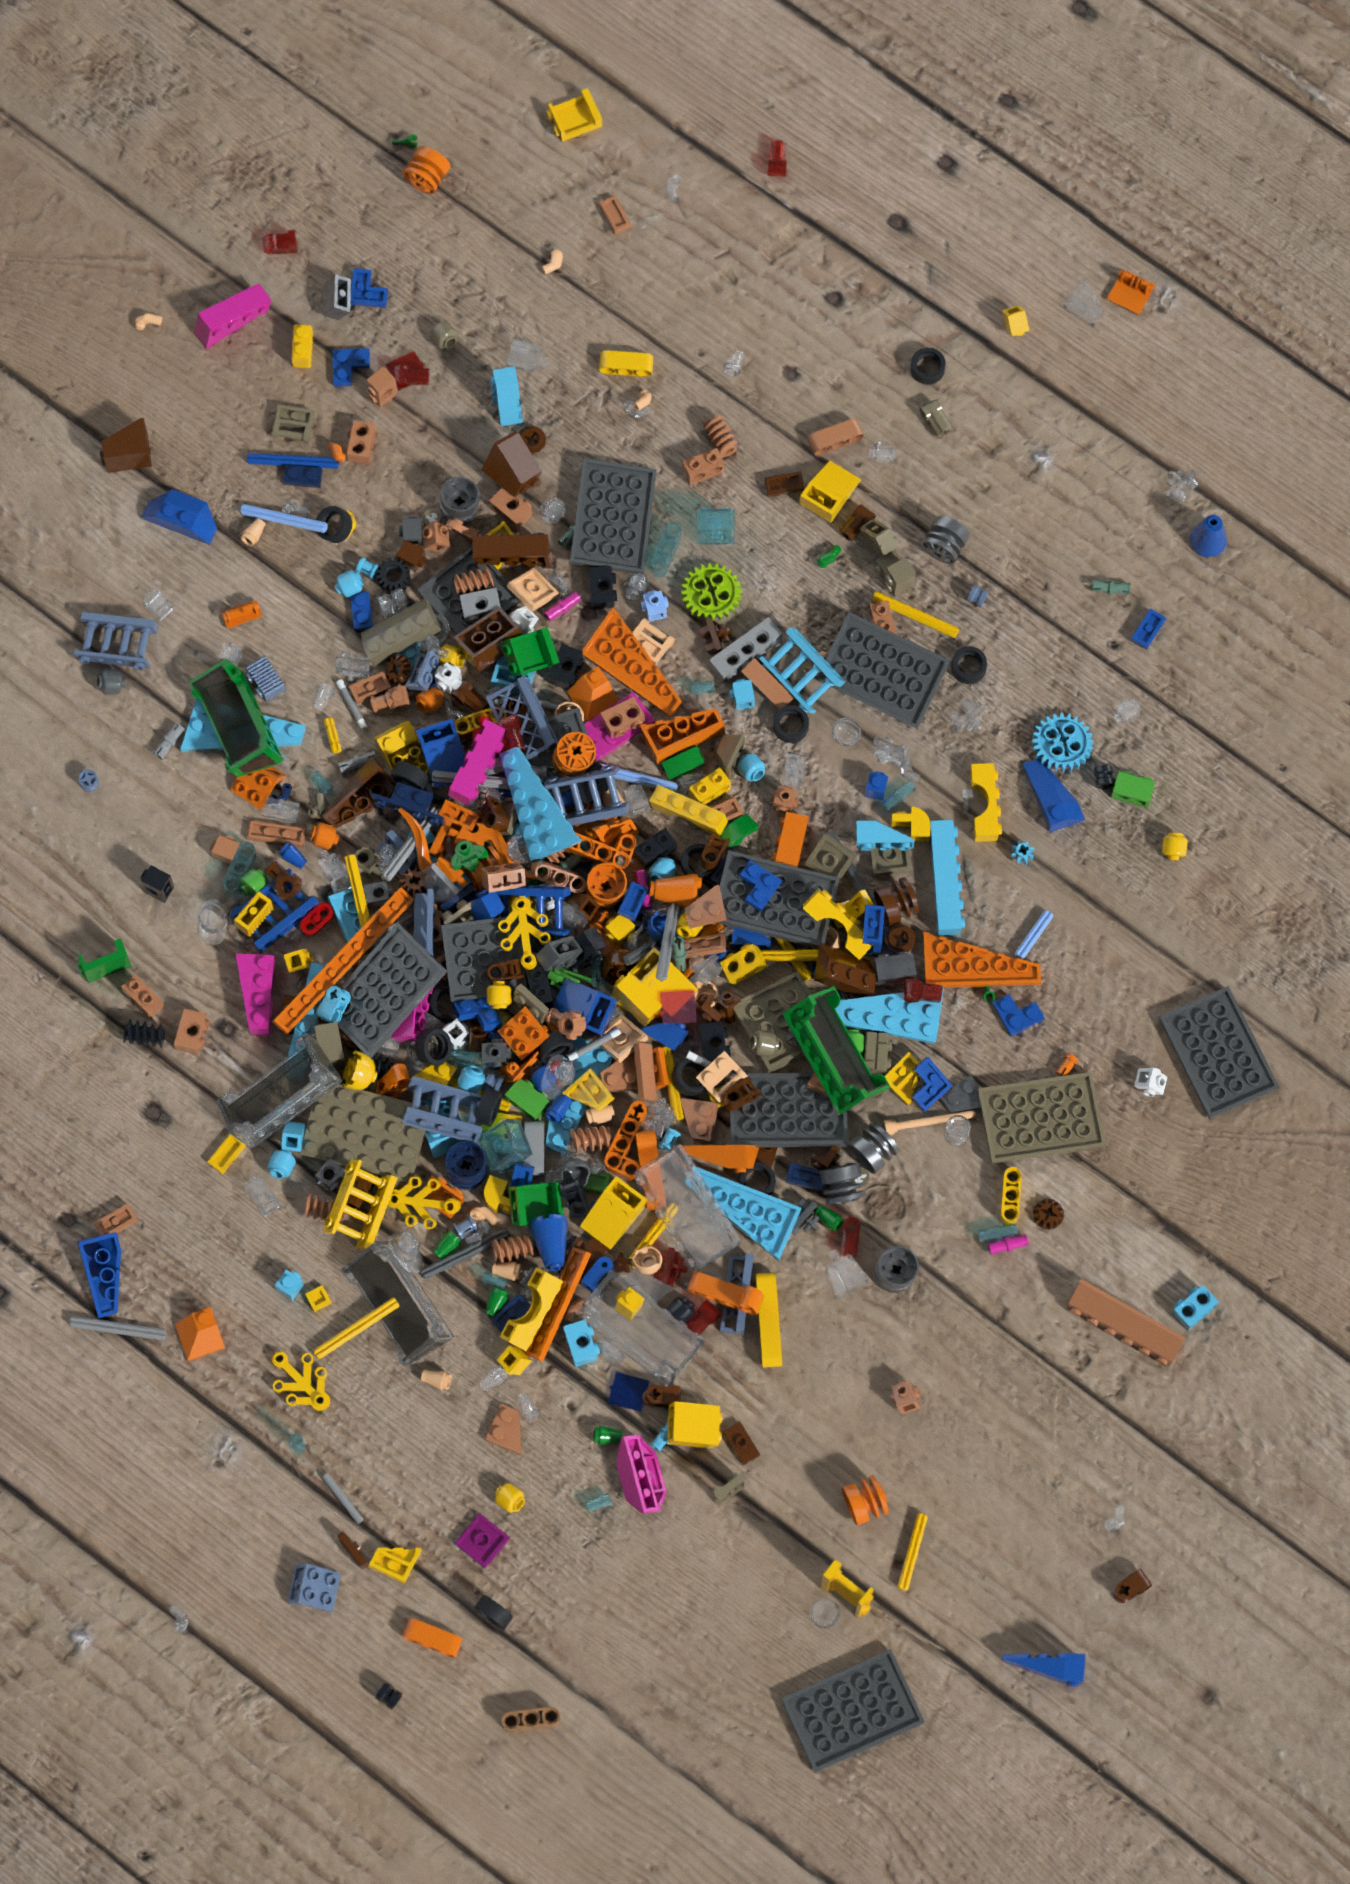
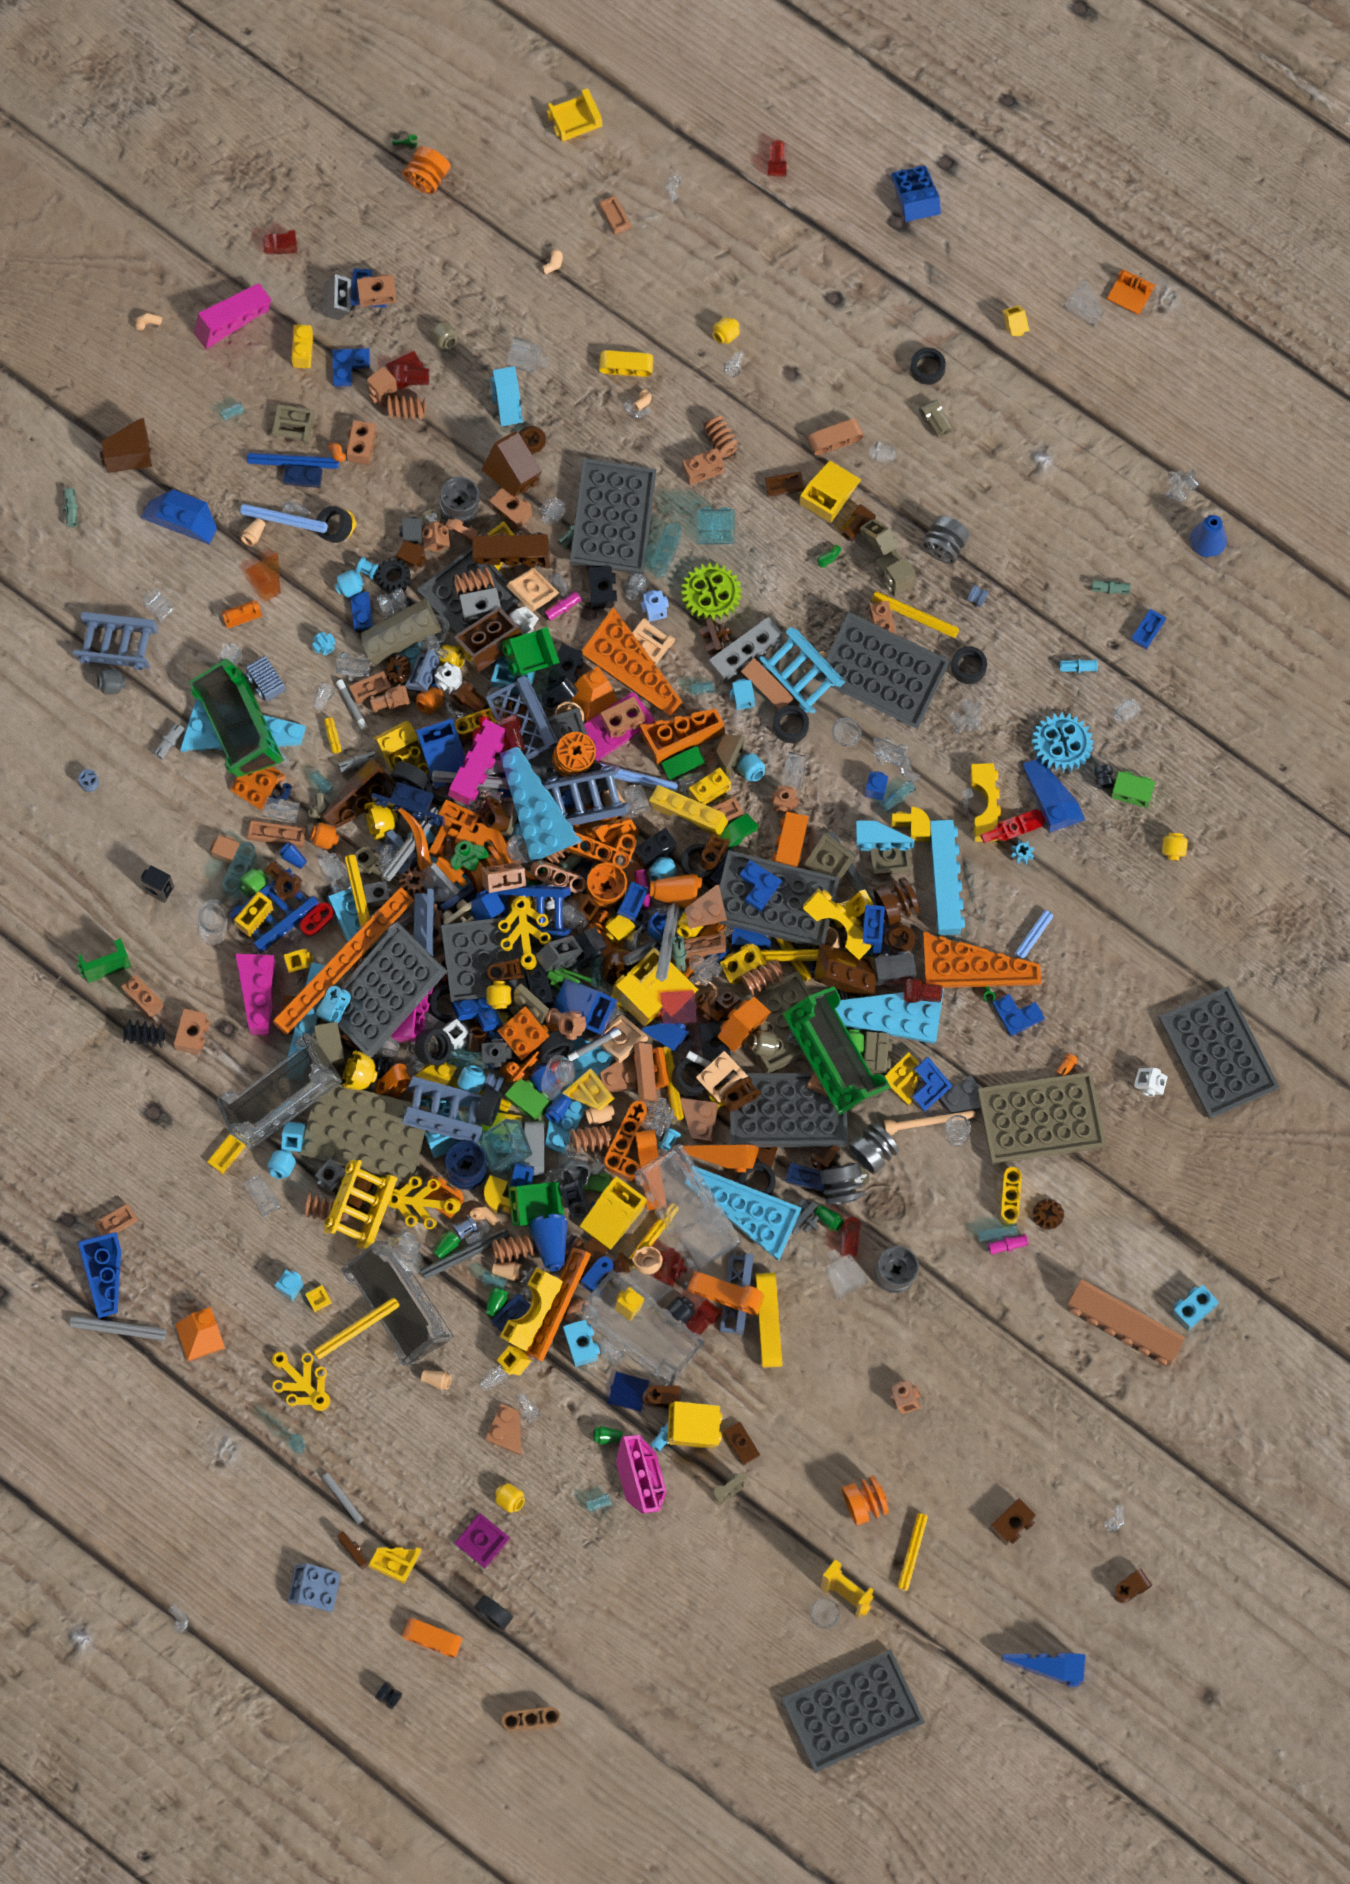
none -> sand green pin [63,488,78,527]
none -> clear light blue pin [220,402,245,421]
none -> clear orange wing [245,552,281,602]
none -> medium azure gear [312,632,336,655]
none -> nougat brick [357,274,397,307]
none -> yellow cylinder [365,802,398,840]
none -> nougat piece [387,395,426,420]
none -> black piece [542,675,578,708]
none -> yellow head [712,317,740,344]
none -> orange brick [717,997,771,1052]
none -> nougat piece [740,959,784,996]
none -> blue slope [891,165,941,222]
none -> red piece [980,809,1045,843]
none -> reddish brown brick [990,1498,1036,1546]
none -> medium azure axle [1060,659,1098,673]

